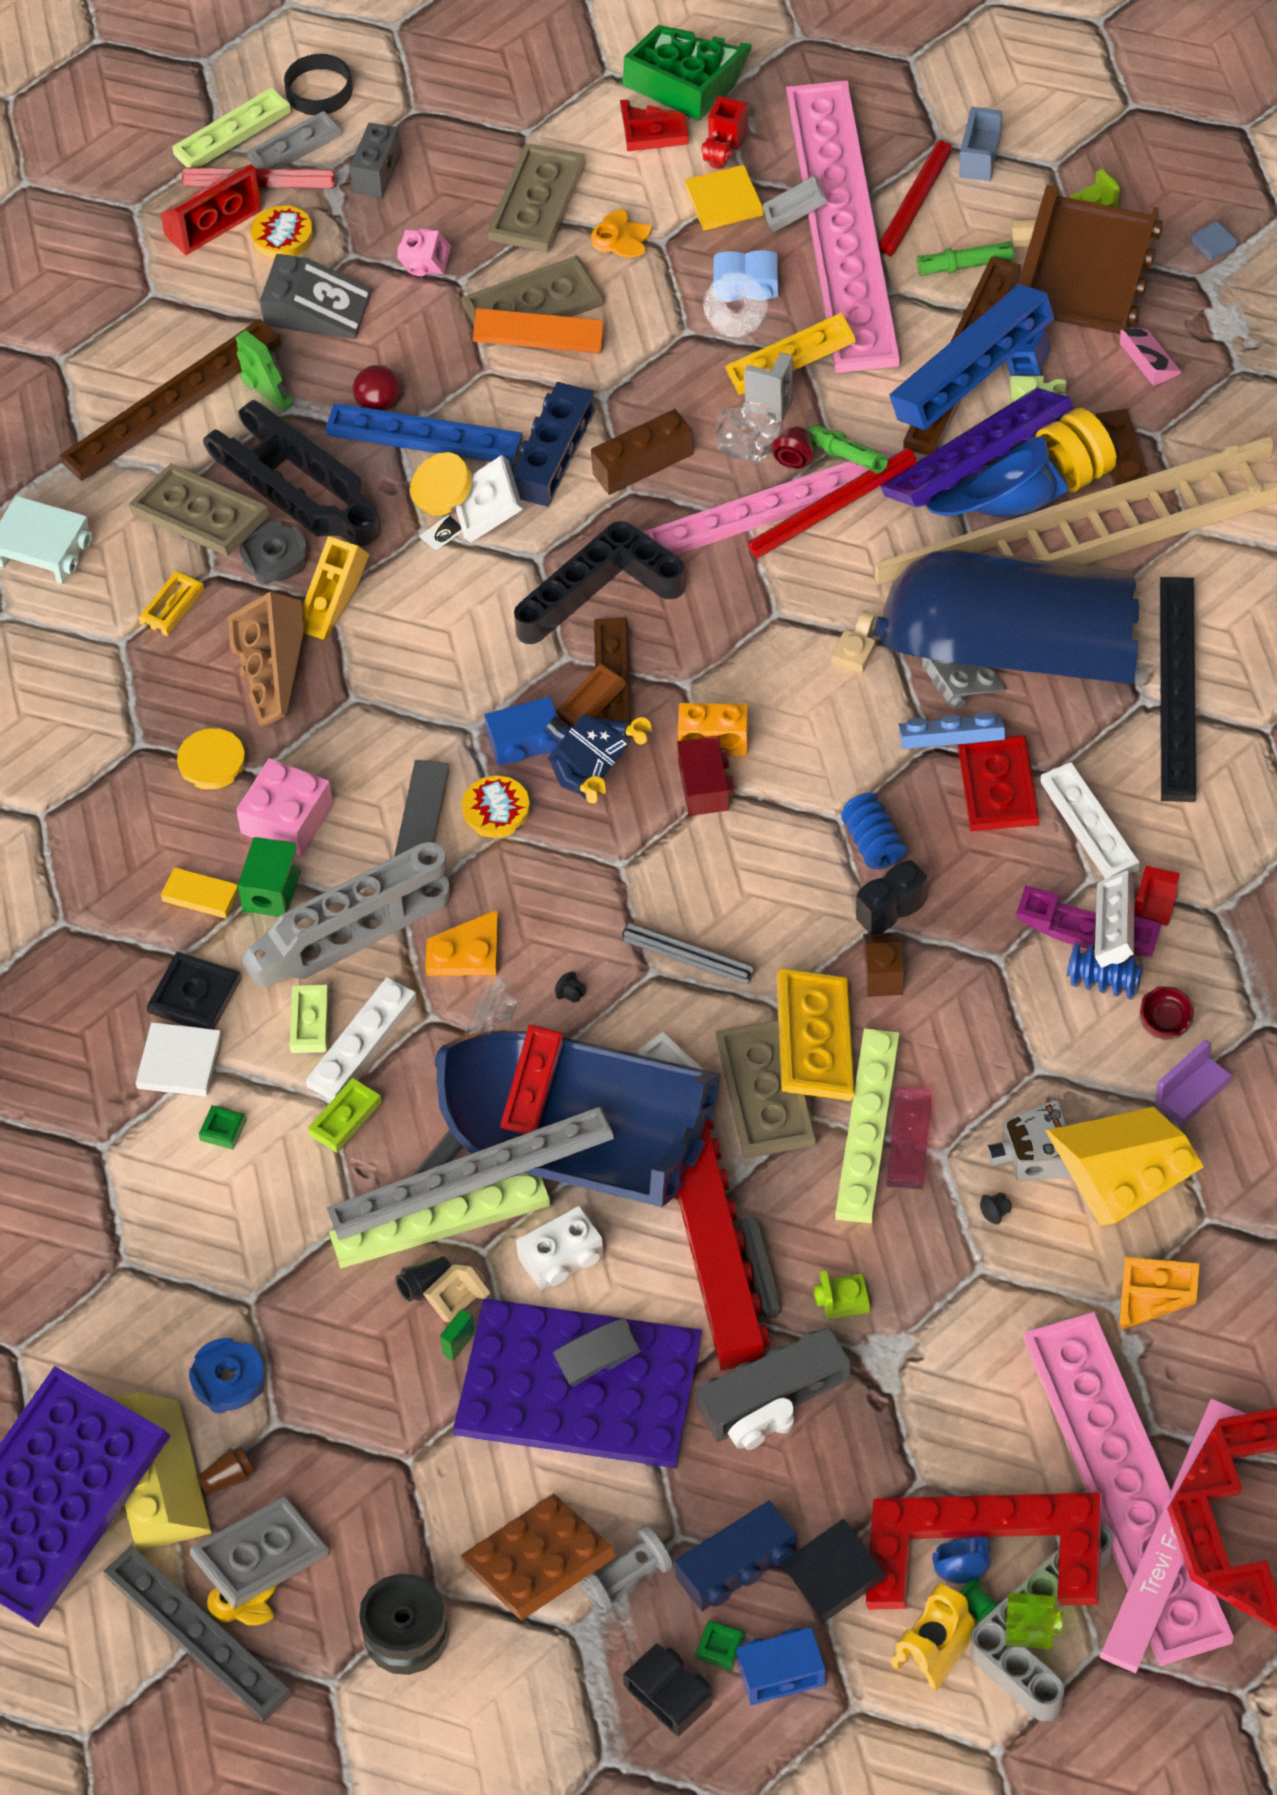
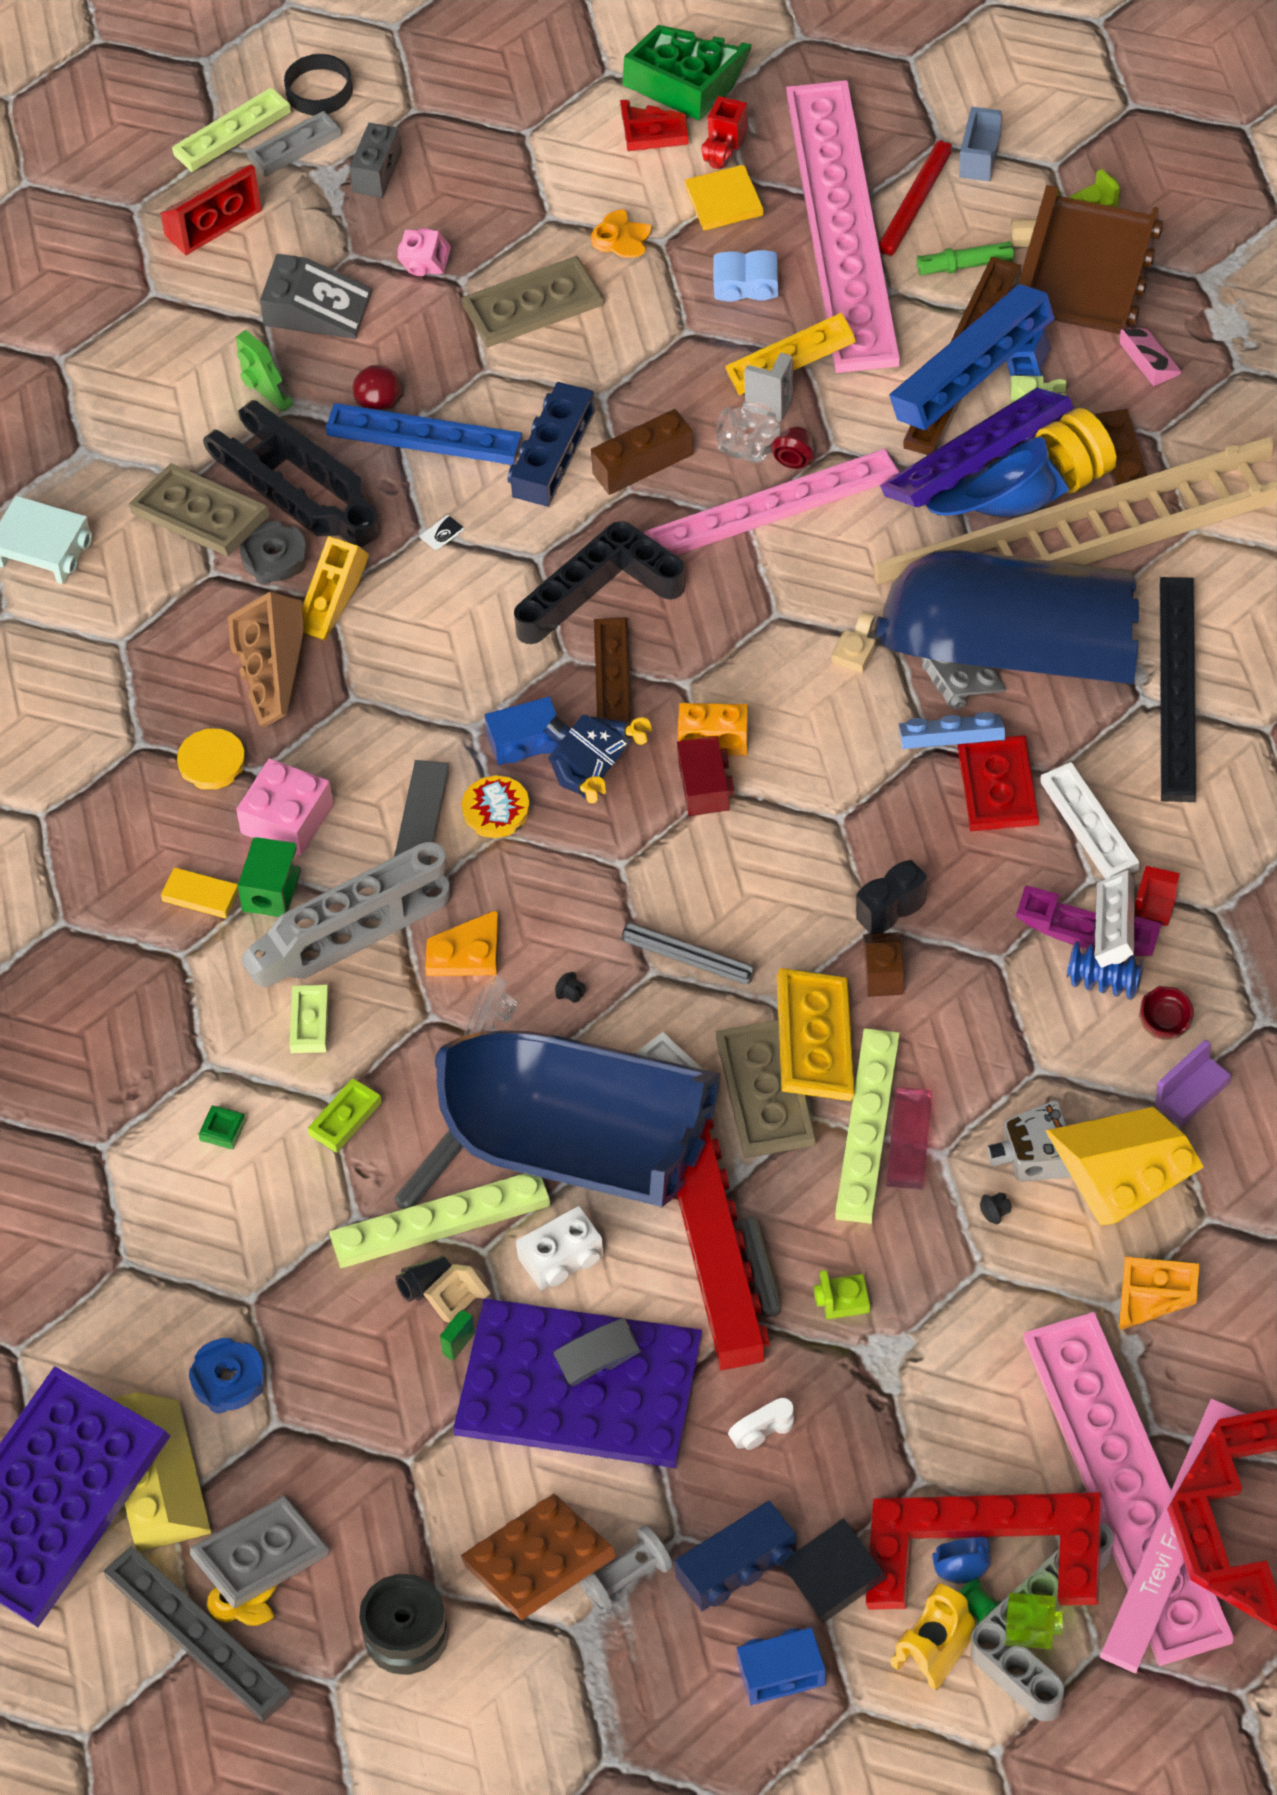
reddish brown plate [60,319,281,481] -> none
white tile [136,1022,222,1097] -> none
yellow tile [139,571,204,636] -> none
black tile [147,952,242,1030] -> none
axle [182,167,336,189] -> none
reddish brown cone [197,1446,256,1496] -> none
tile [250,205,313,259] -> none
white plate [306,977,417,1100] -> none
light grey tile [327,1106,614,1241] -> none
yellow tile [410,452,473,516] -> none
white tile [455,455,523,543] -> none
orange tile [473,308,603,353] -> none
dark tan plate [487,143,585,252] -> none
red tile [500,1024,565,1135] -> none
dark orange tile [555,663,626,727] -> none
black brick [623,1643,712,1737] -> none
green tile [695,1620,745,1671] -> none
dark grey brick [696,1327,850,1442] -> none
clear plate [703,272,768,338] -> none
red axle [748,448,917,558] -> none
light grey tile [762,175,828,233] -> none
bright green pin [808,424,888,473] -> none
blue piece [841,793,908,869] -> none
sand blue tile [1191,221,1237,261] -> none

